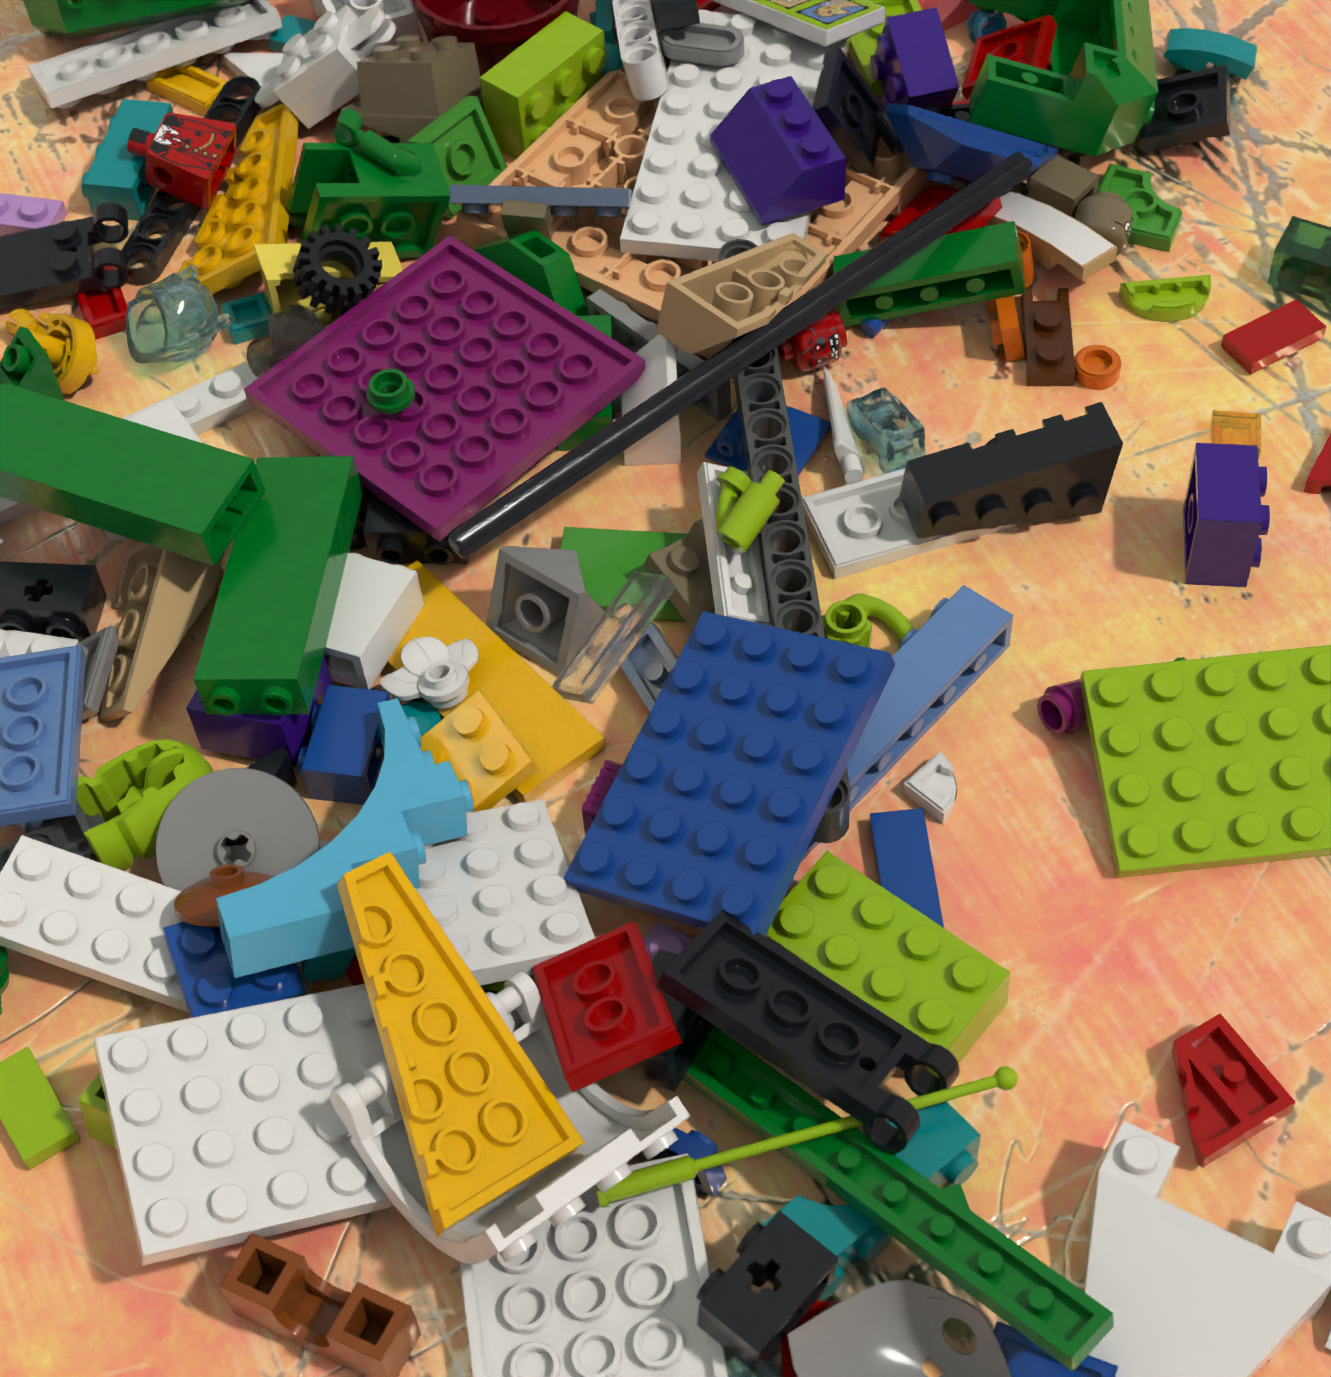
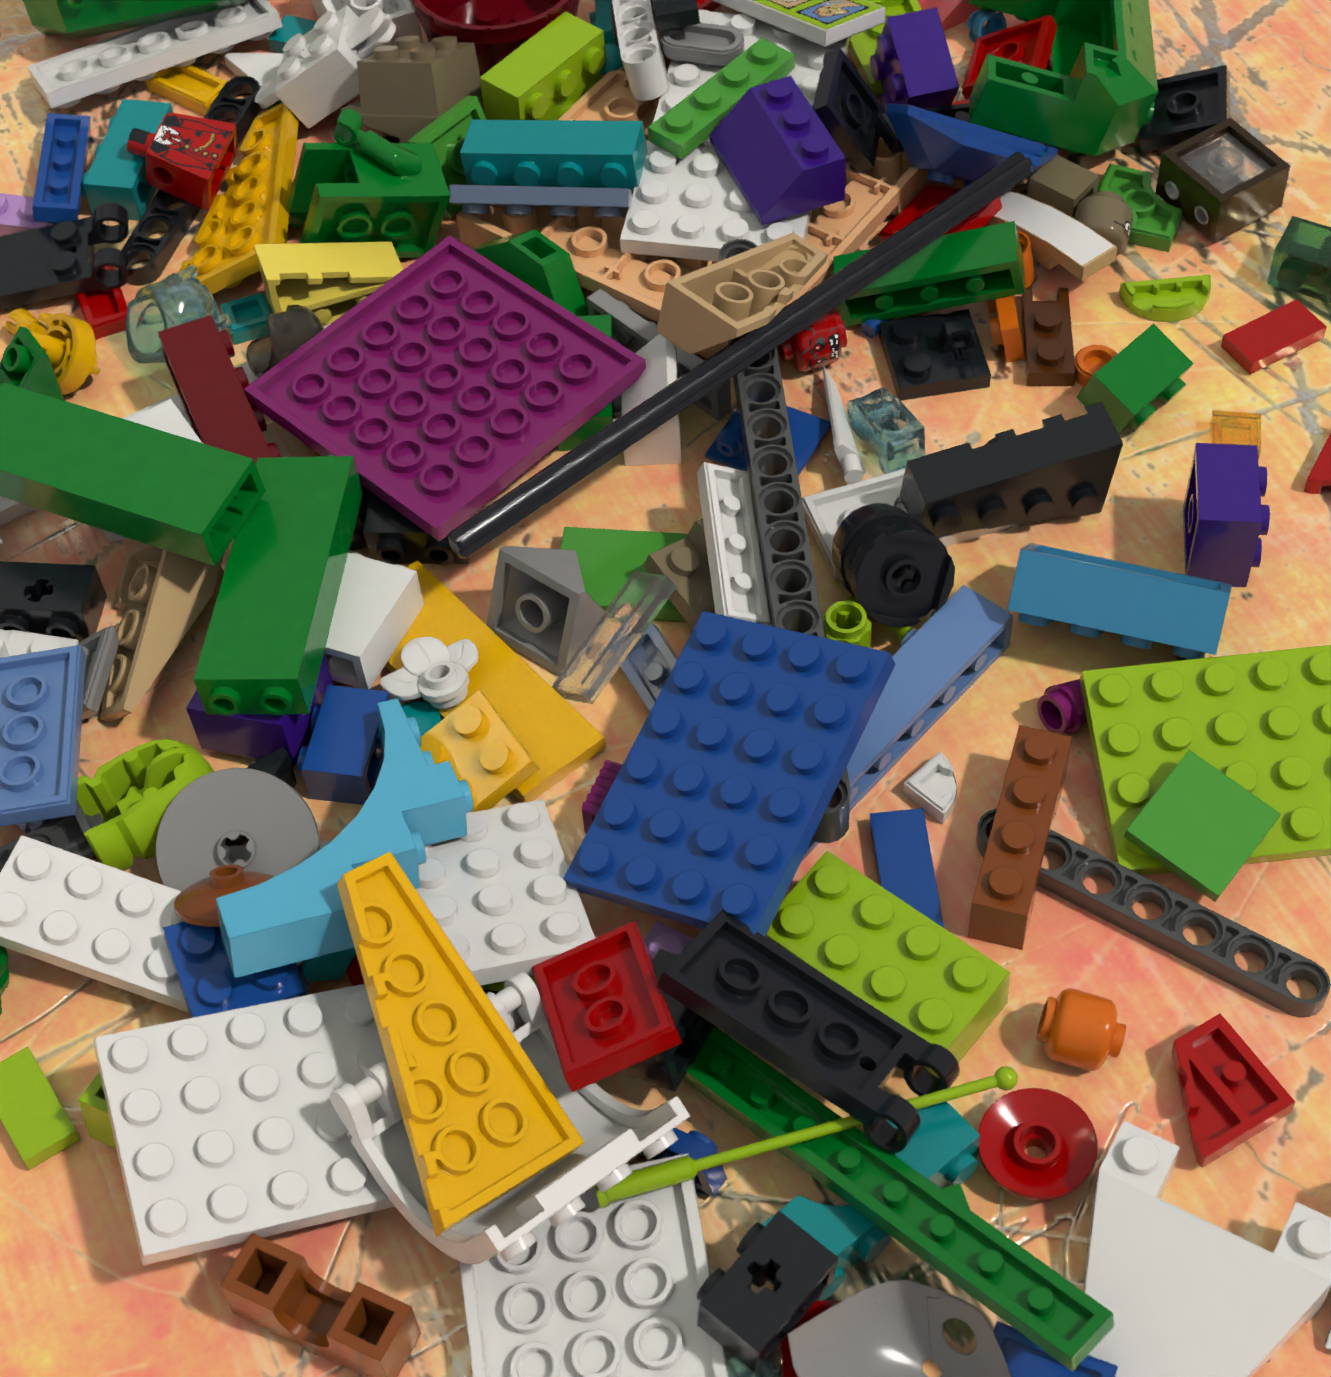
black tyre [293,224,382,315] -> none
green plate [366,369,415,414] -> none
dark tan tile [500,200,554,241] -> none
lime plant [715,466,785,553] -> none
teal slope [1163,28,1257,80] -> none
none -> blue plate [32,113,91,225]
none -> dark red brick [157,315,281,465]
none -> teal brick [460,120,647,191]
none -> bright green plate [648,38,795,159]
none -> black piece [832,503,955,627]
none -> black hinge [879,309,991,401]
none -> dark orange arch [968,725,1072,950]
none -> dark grey beam [976,808,1331,1017]
none -> red dish [978,1088,1098,1201]
none -> dark azure piece [1007,543,1232,659]
none -> orange head [1036,988,1126,1071]
none -> green brick [1076,323,1194,434]
none -> bright green tile [1123,750,1281,902]
none -> dark brown piece [1155,118,1290,243]

